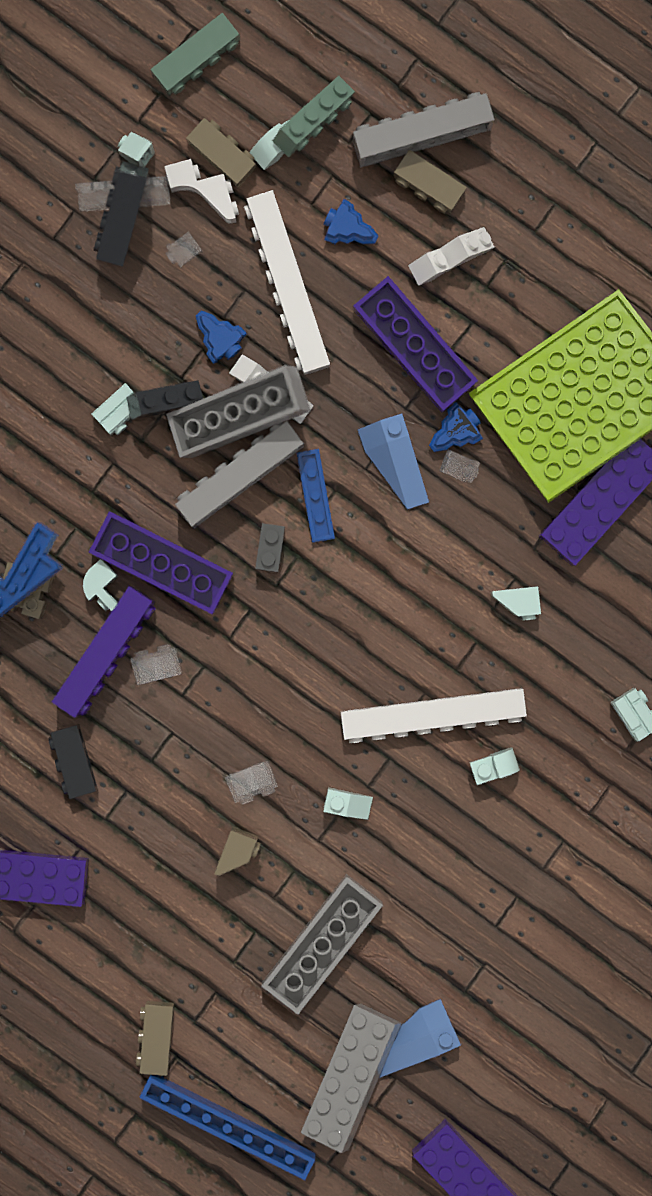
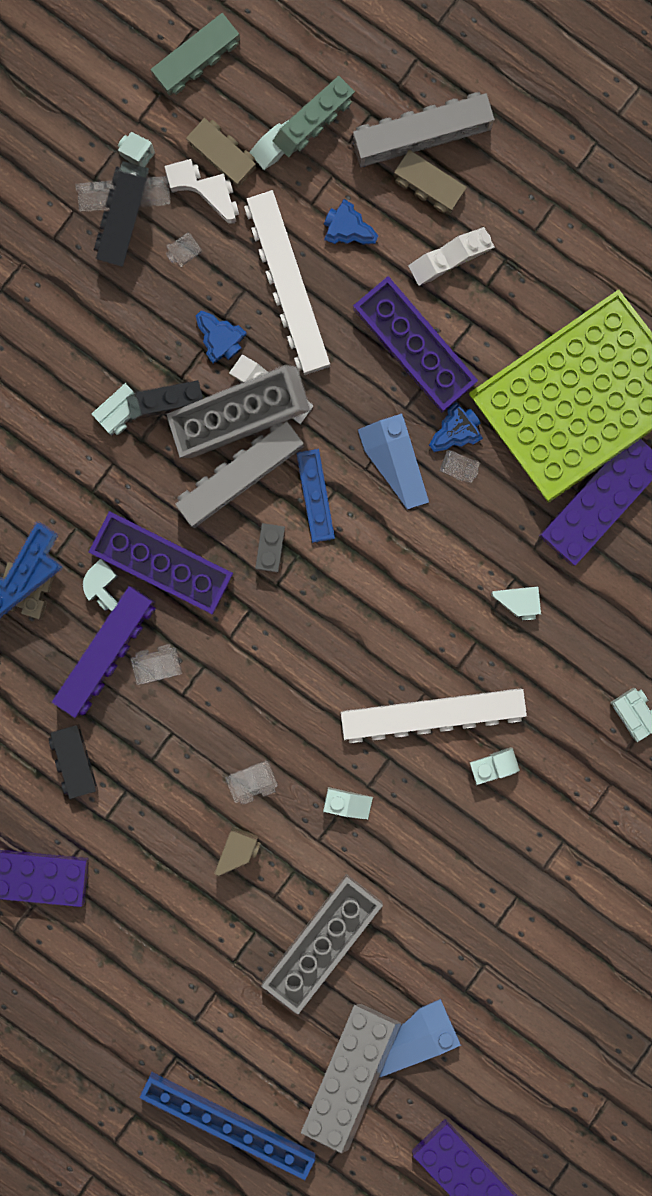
dark tan brick [136,1001,174,1076] -> none

